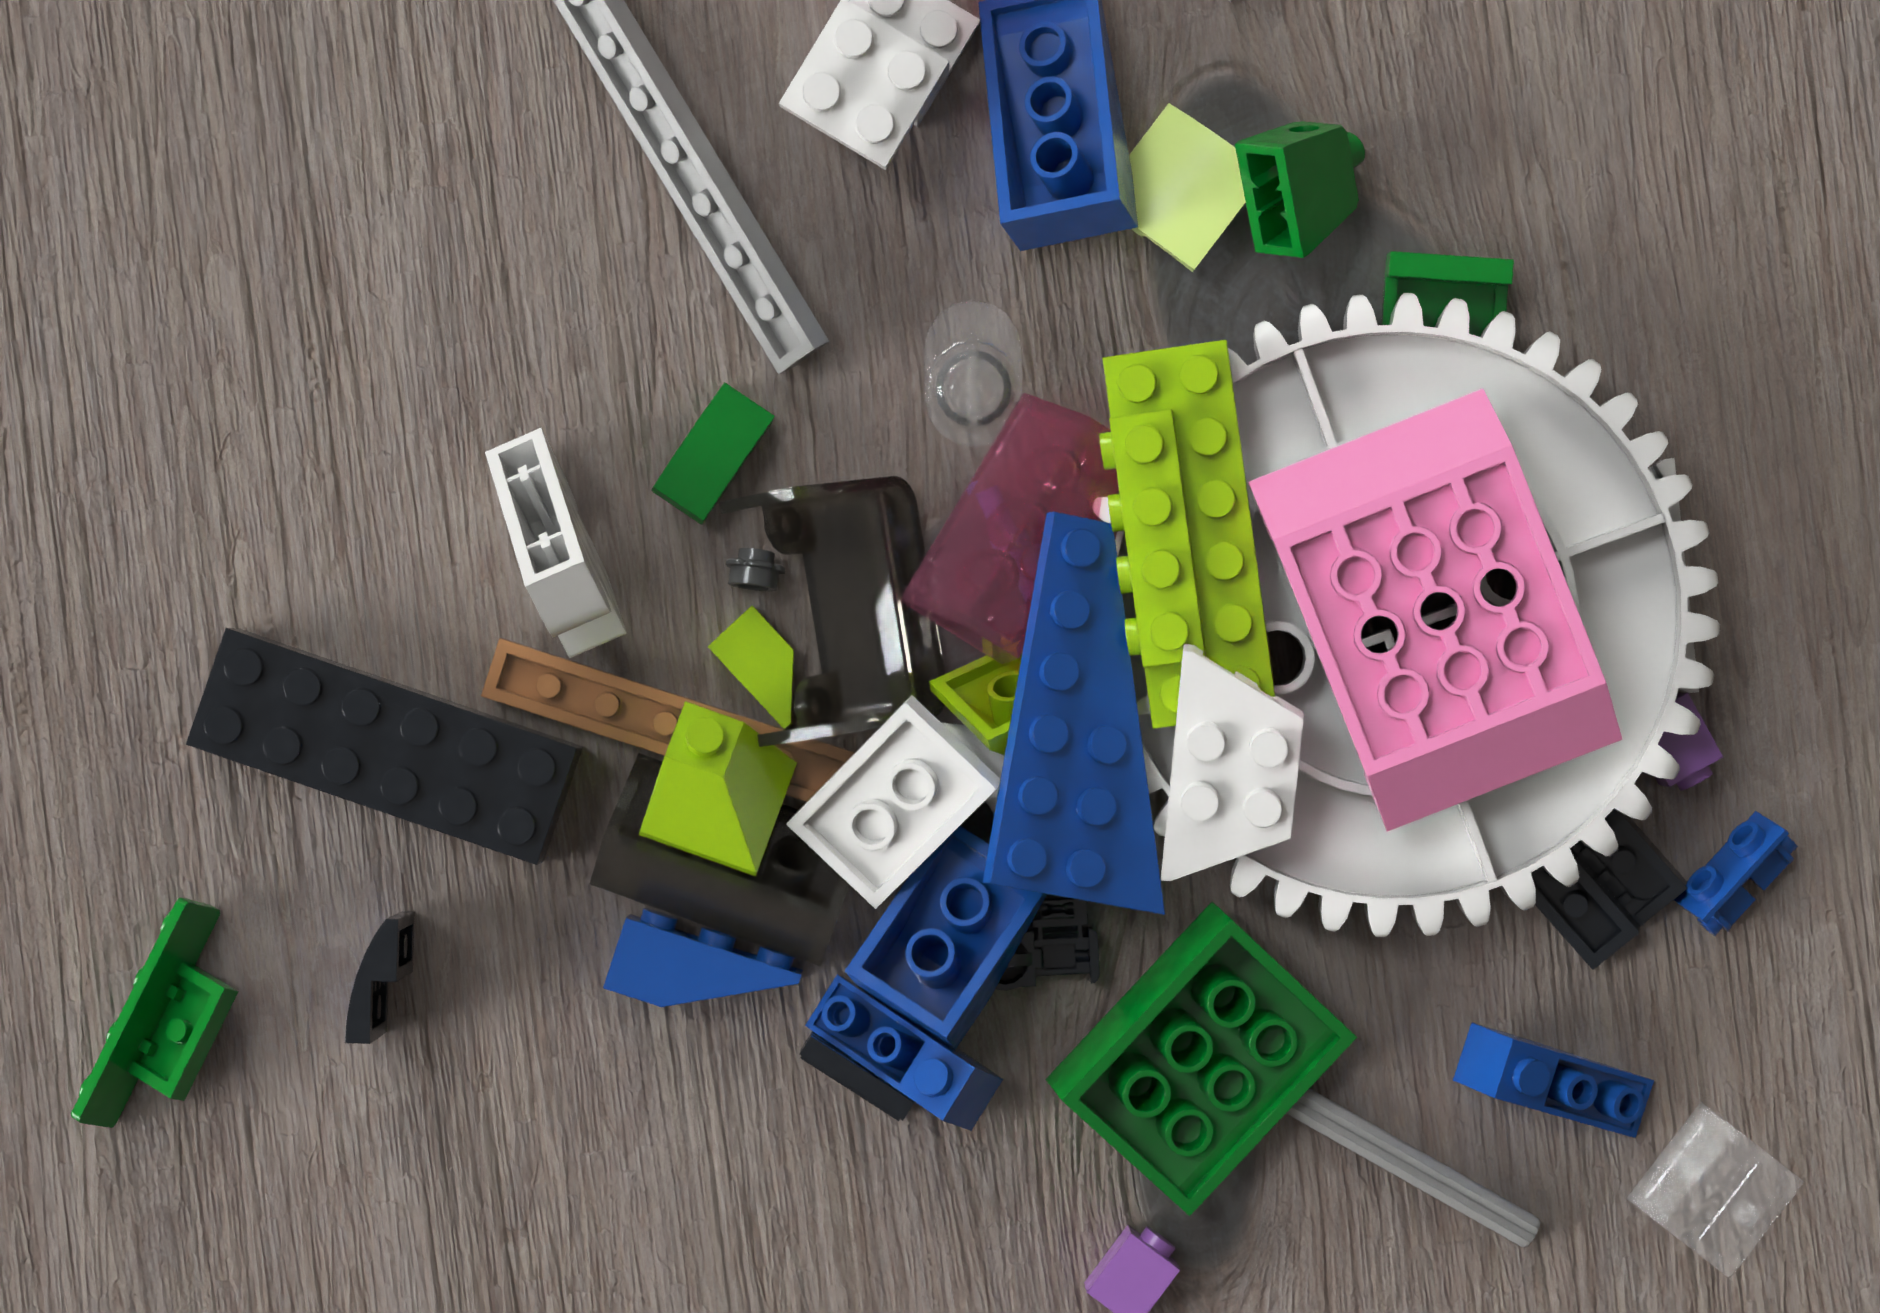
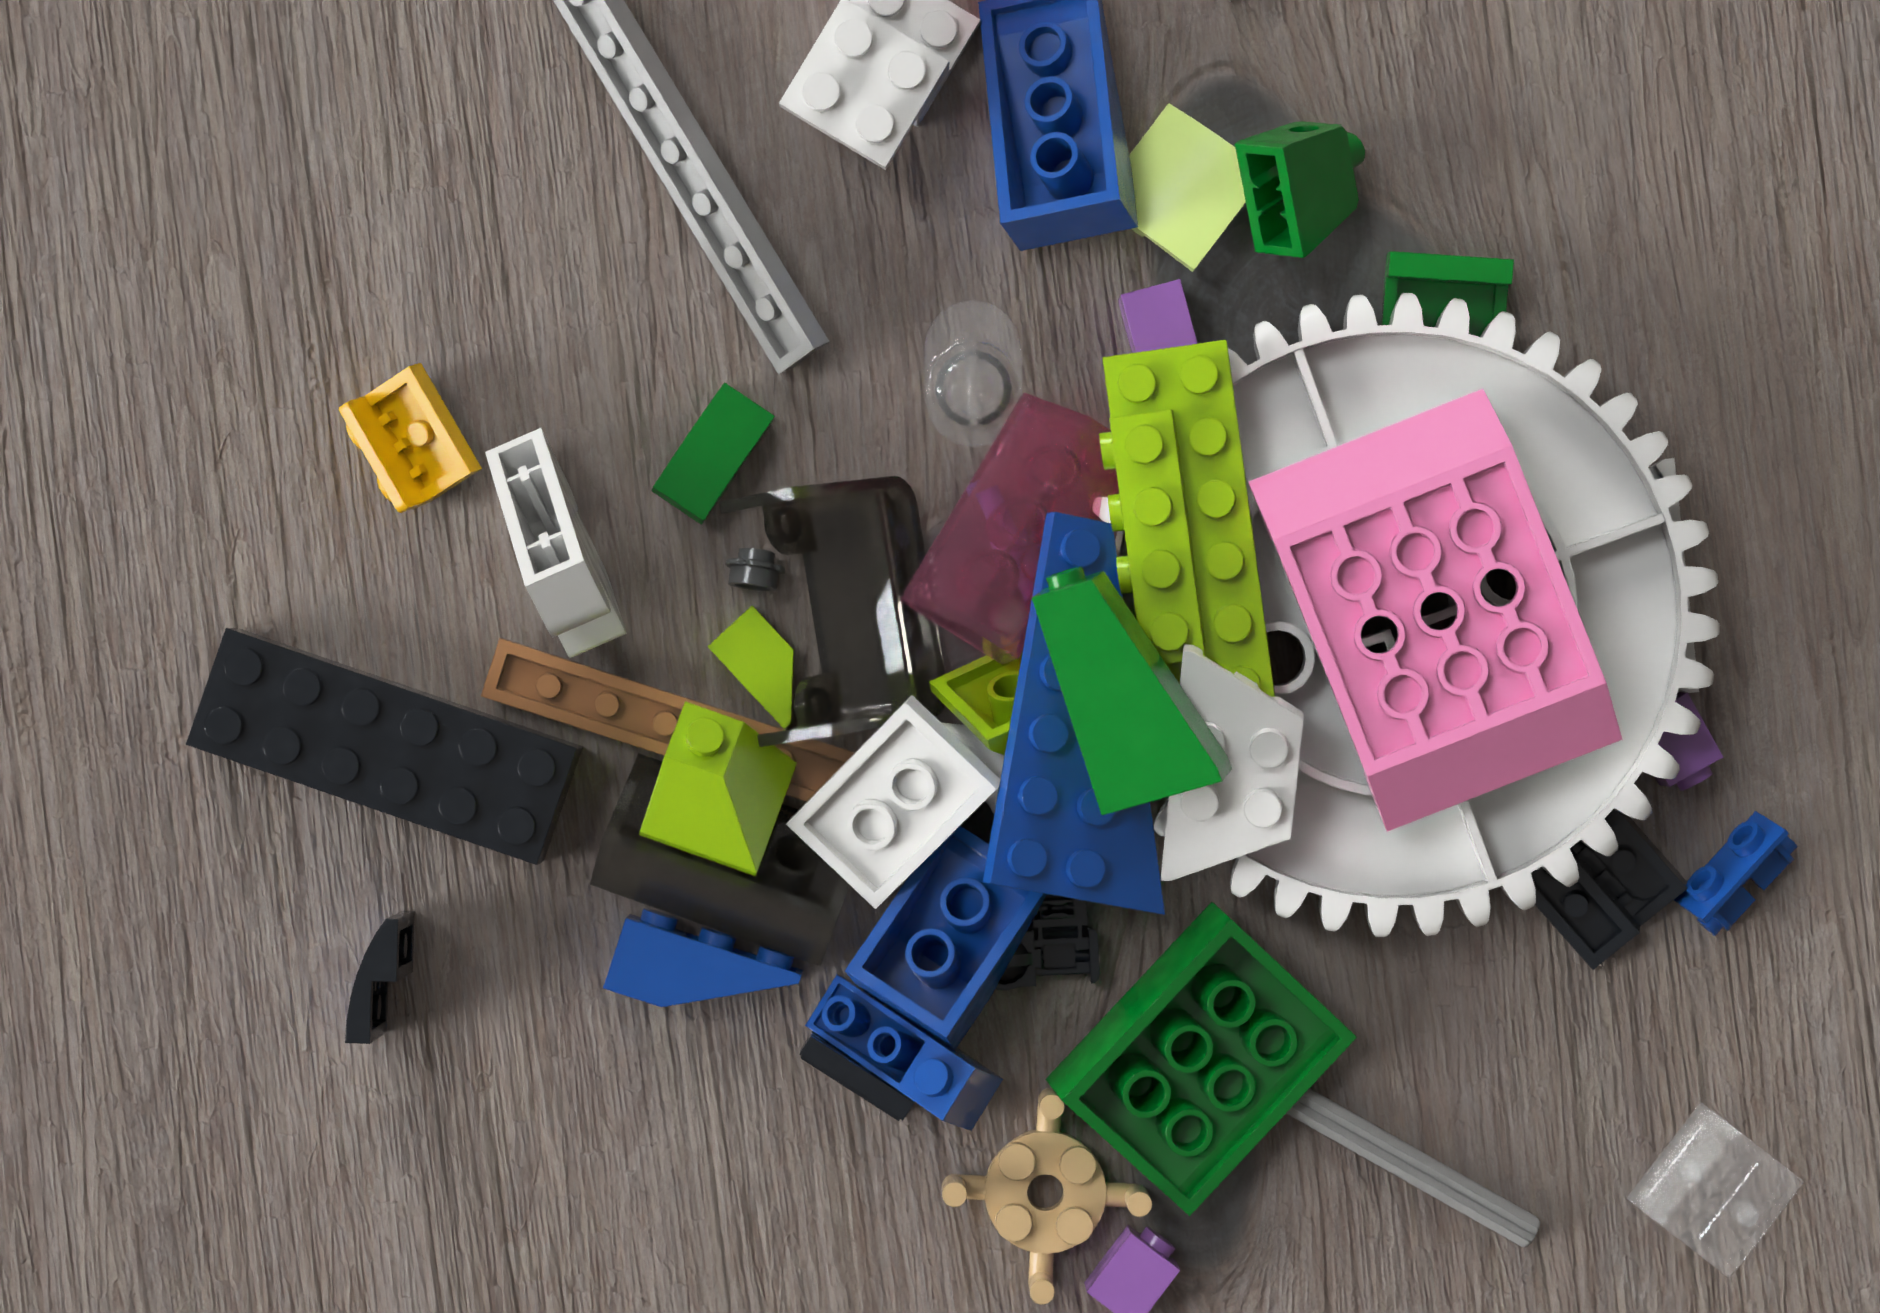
green bracket [71,897,239,1128] -> none
blue slope [1453,1022,1654,1138] -> none
none -> yellow bracket [339,363,482,513]
none -> tan plate [942,1088,1152,1304]
none -> green slope [1032,566,1232,815]
none -> medium lavender brick [1118,279,1197,353]

